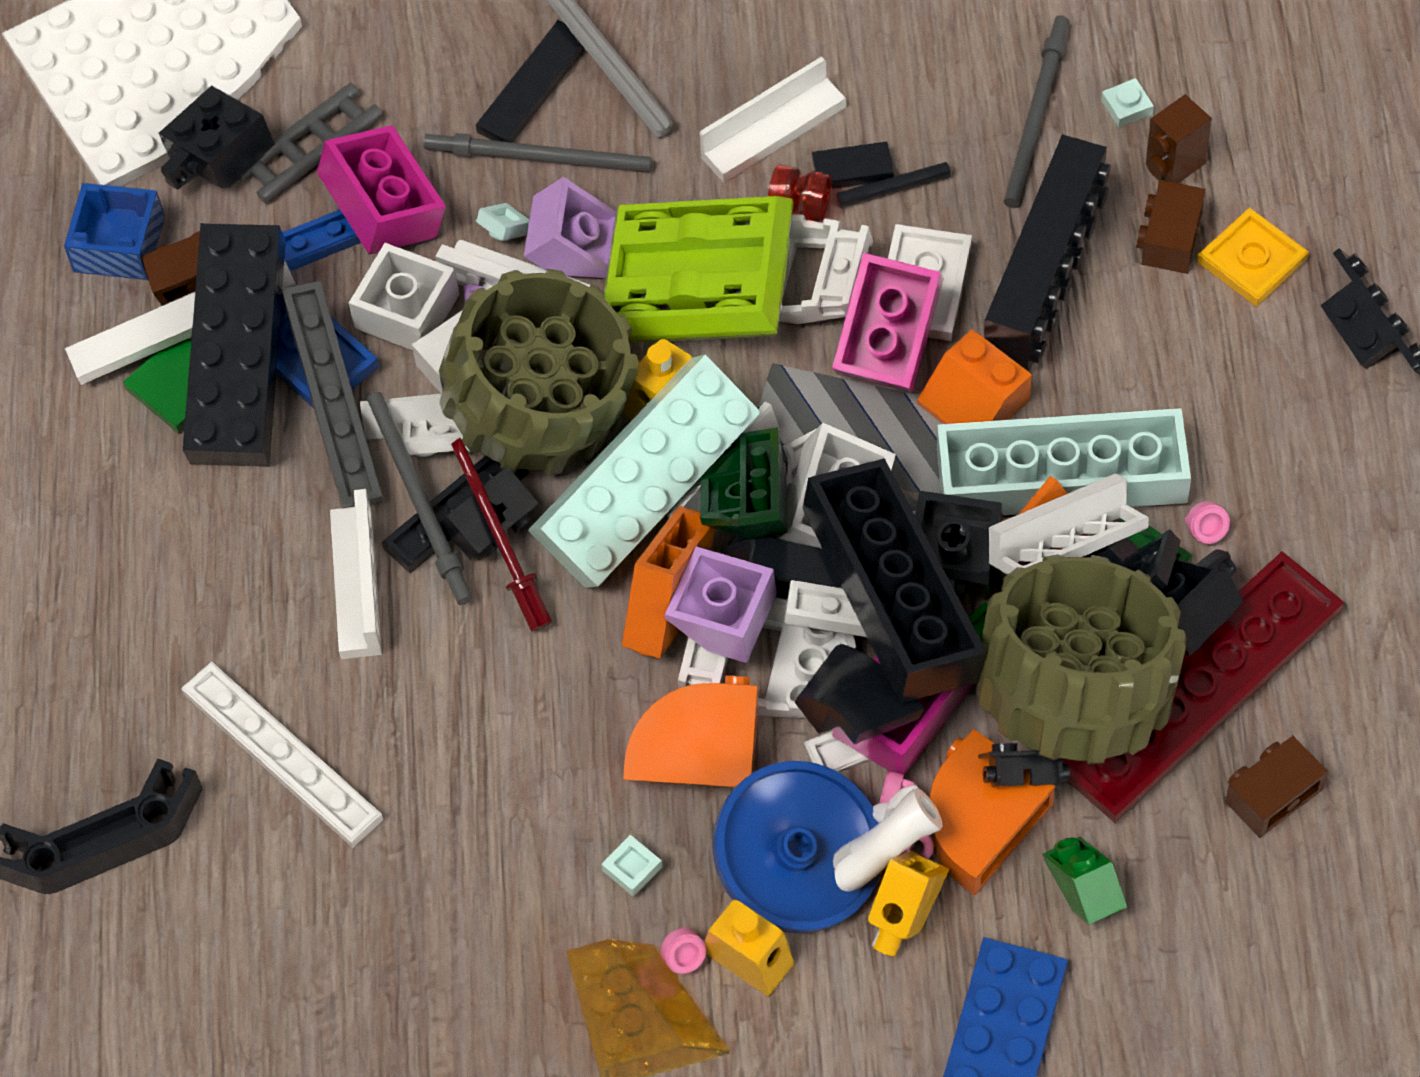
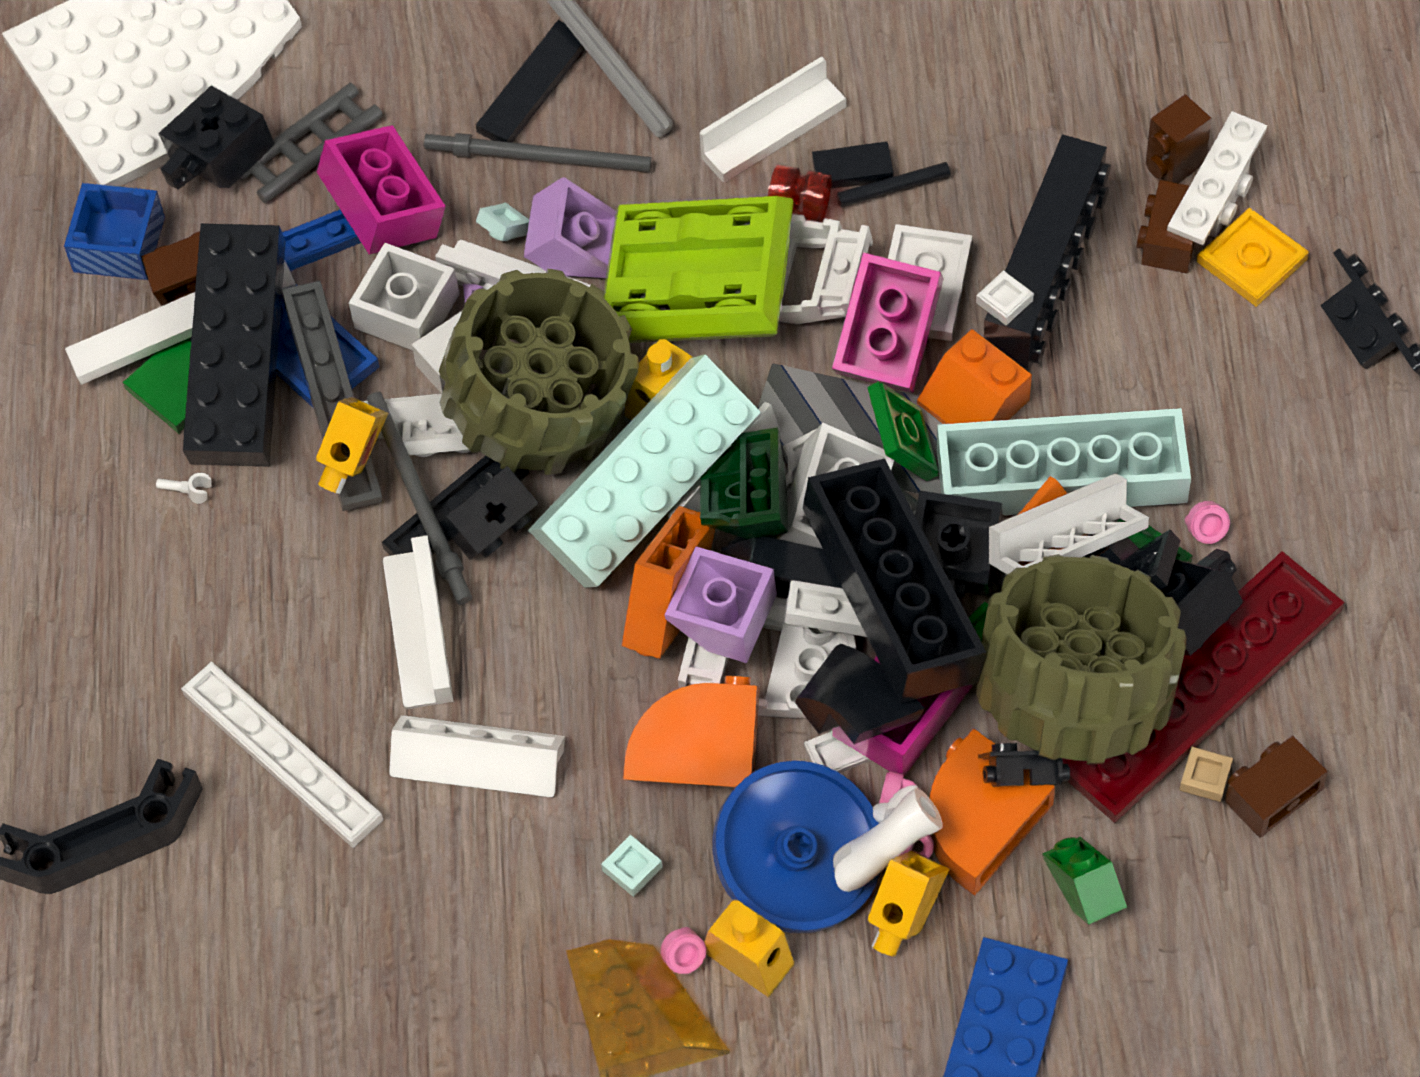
white fence [330,489,382,659] -> none
dark red piece [451,438,552,632] -> none
dark grey bar [1003,15,1070,208] -> none
light aqua plate [1101,78,1154,128] -> none
none -> white hand [156,473,212,504]
none -> yellow torso [316,397,388,494]
none -> white panel [383,536,454,709]
none -> white panel [390,715,565,797]
none -> green tile [867,381,939,481]
none -> white tile [976,270,1034,326]
none -> white bracket [1167,111,1267,245]
none -> tan plate [1180,747,1233,802]

